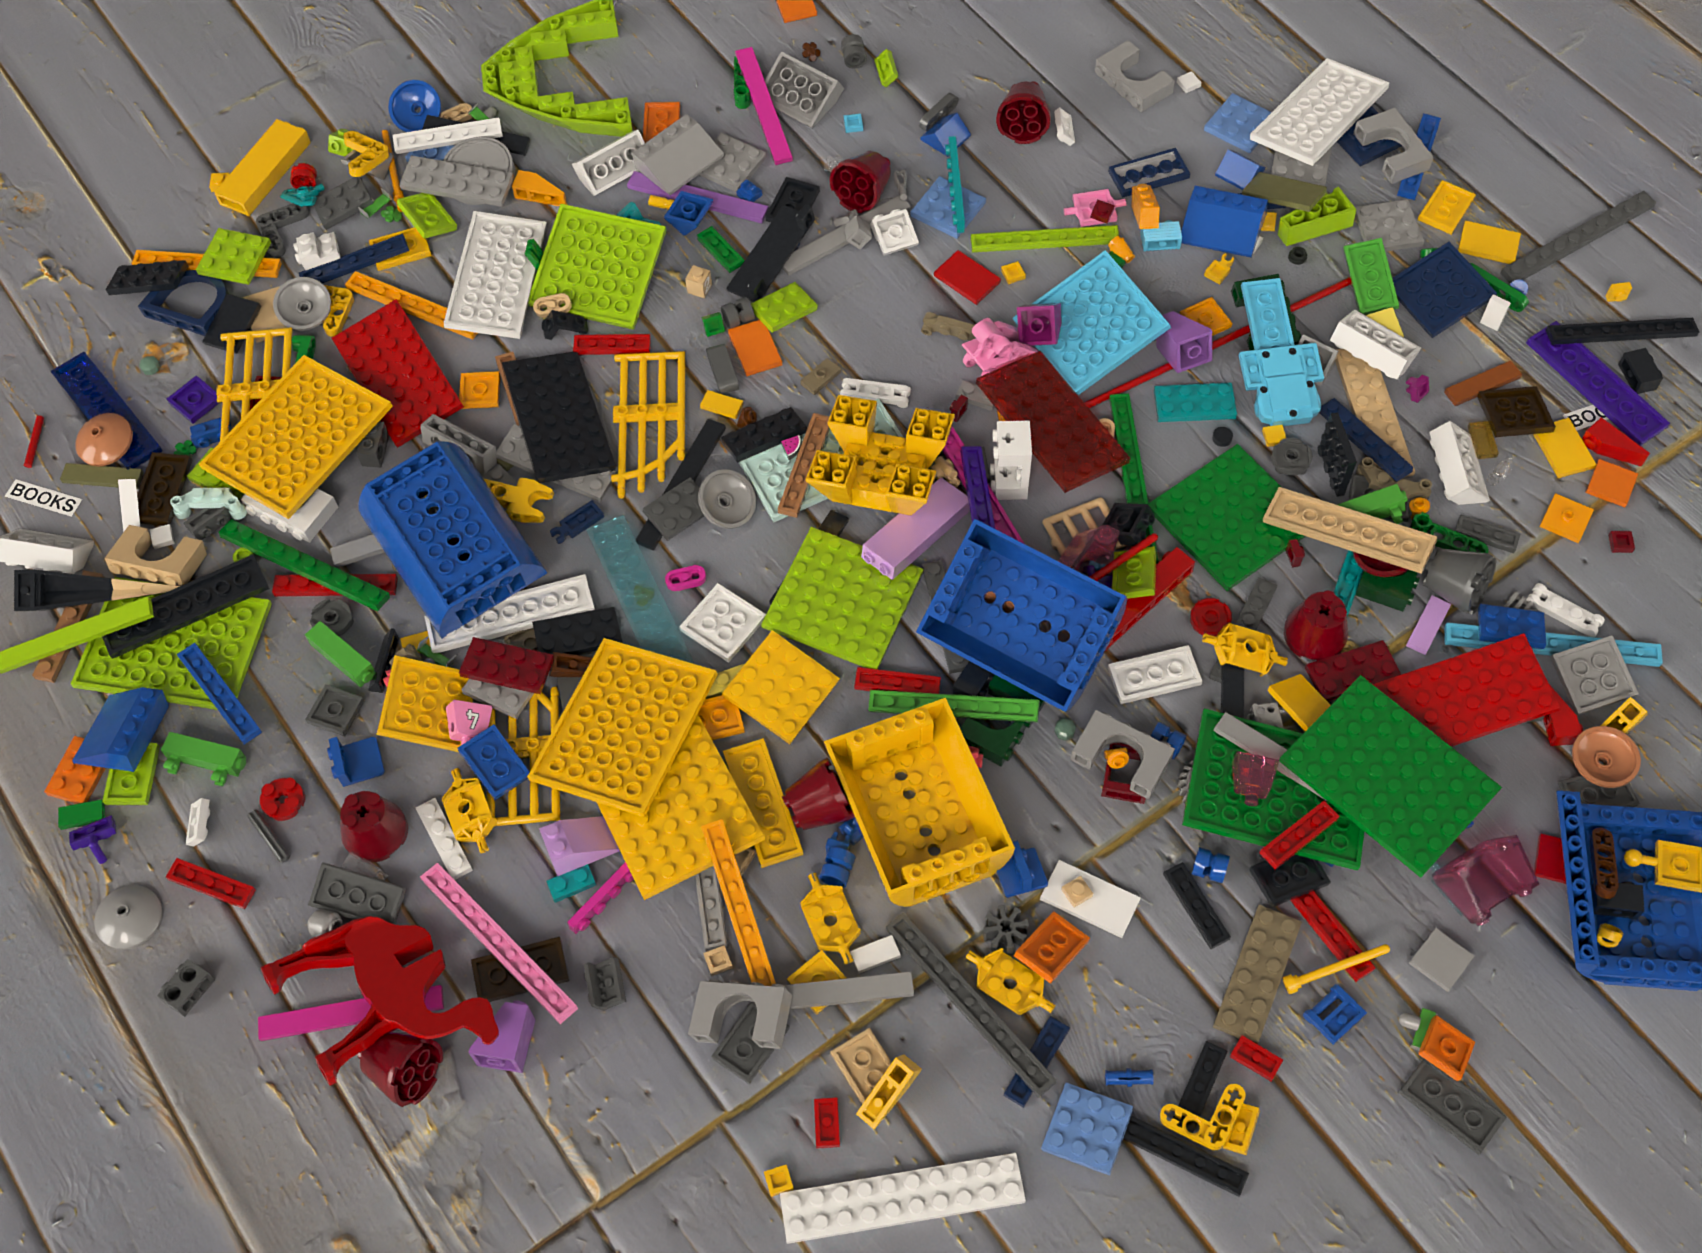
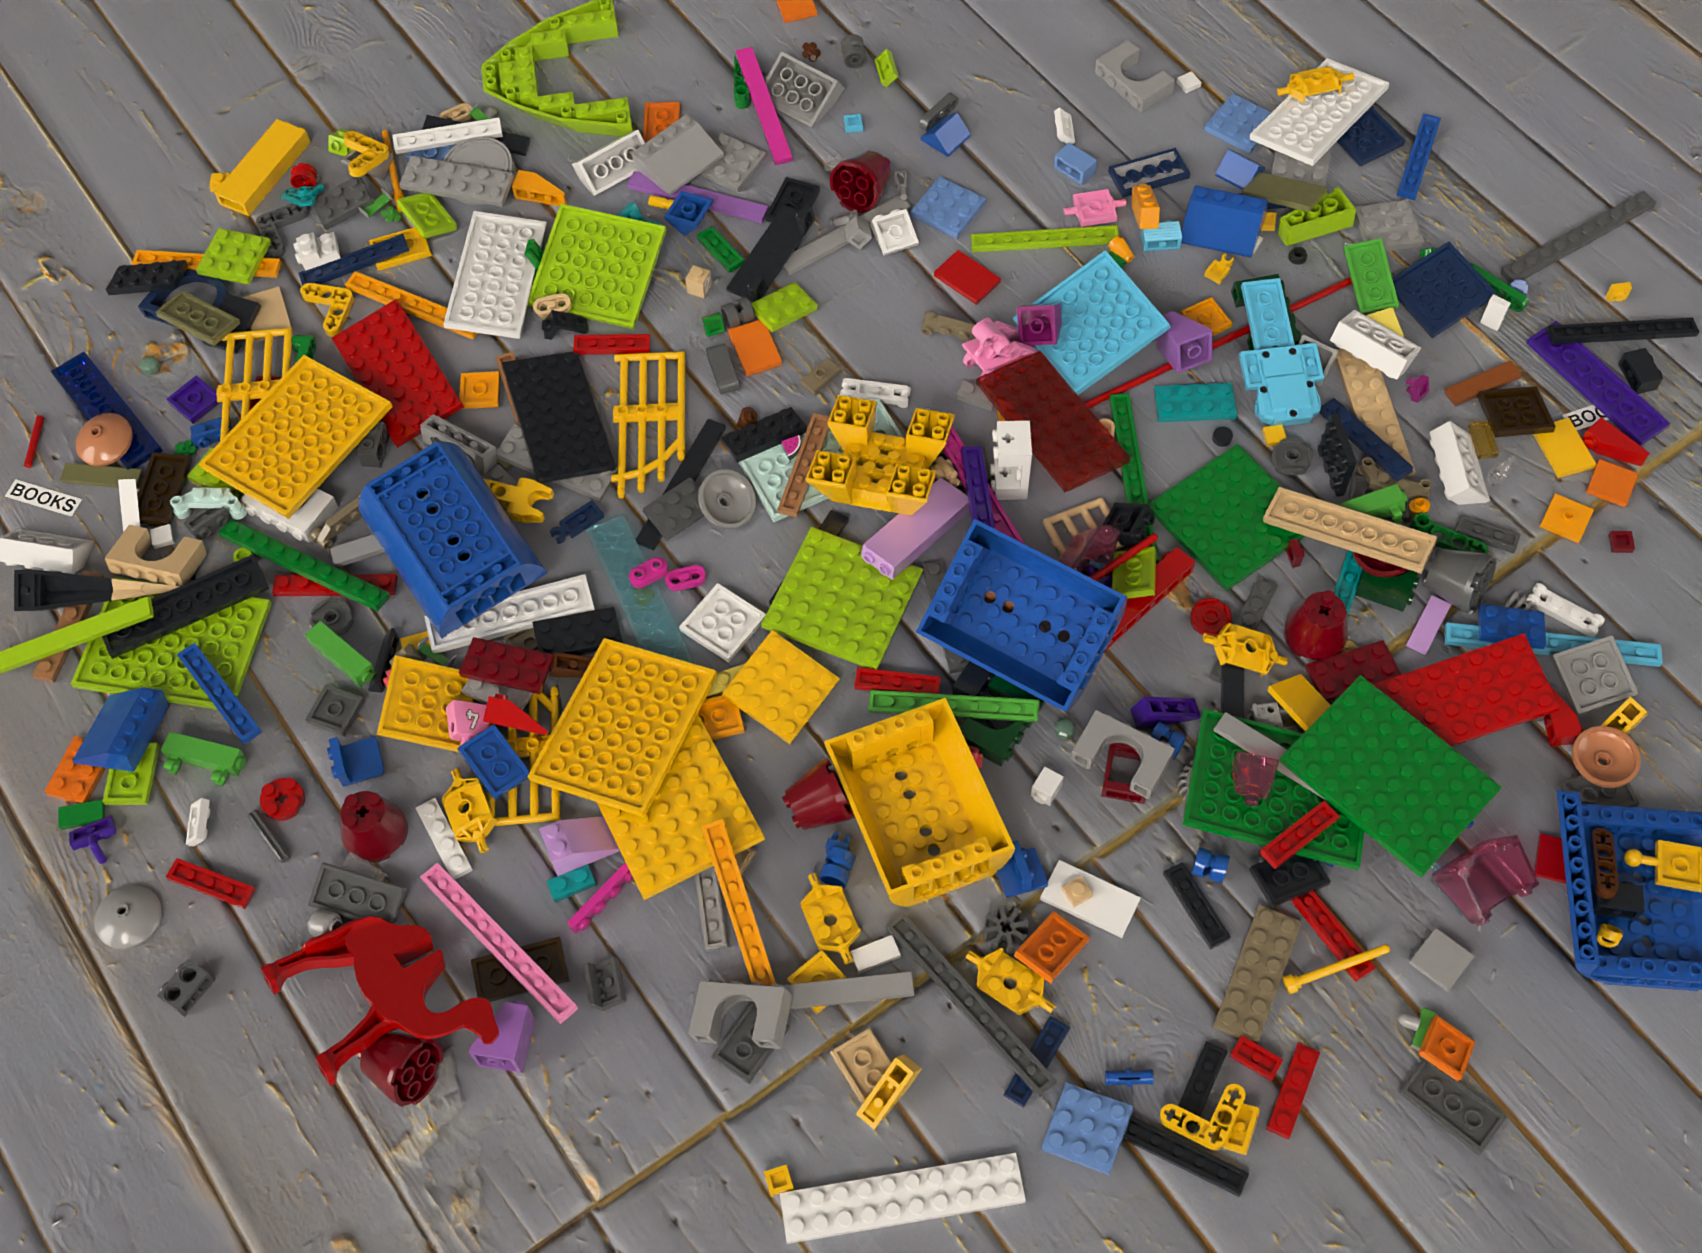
dark pink tile [258,985,444,1041] -> none
light grey dish [273,277,331,331] -> none
blue dish [388,80,441,132] -> none
yellow tile [700,390,744,419] -> none
tan plate [703,945,733,976] -> none
yellow plate [723,738,803,868] -> none
blue tile [736,179,762,202] -> none
red plate [814,1097,840,1148] -> none
blue tile [839,818,863,846] -> none
teal plate [945,136,965,233] -> none
dark red plate [950,394,968,422] -> none
dark red cone [996,81,1051,144] -> none
yellow tile [1001,261,1026,284] -> none
dark red plate [1090,199,1115,224] -> none
light orange plate [1104,748,1129,769] -> none
white plate [1108,645,1202,704] -> none
blue plate [1303,984,1367,1045] -> none
light grey arch [1354,108,1434,184] -> none
yellow tile [1418,180,1476,235] -> none
yellow tile [1458,220,1521,264] -> none
none -> olive tile [156,290,240,346]
none -> dark tan plate [309,493,362,550]
none -> red slope [483,693,549,736]
none -> dark pink plate [629,557,668,588]
none -> white brick [1031,767,1064,806]
none -> medium blue brick [1054,143,1097,185]
none -> dark purple slope [1130,697,1201,728]
none -> red plate [1266,1042,1320,1140]
none -> yellow plate [1277,66,1354,103]

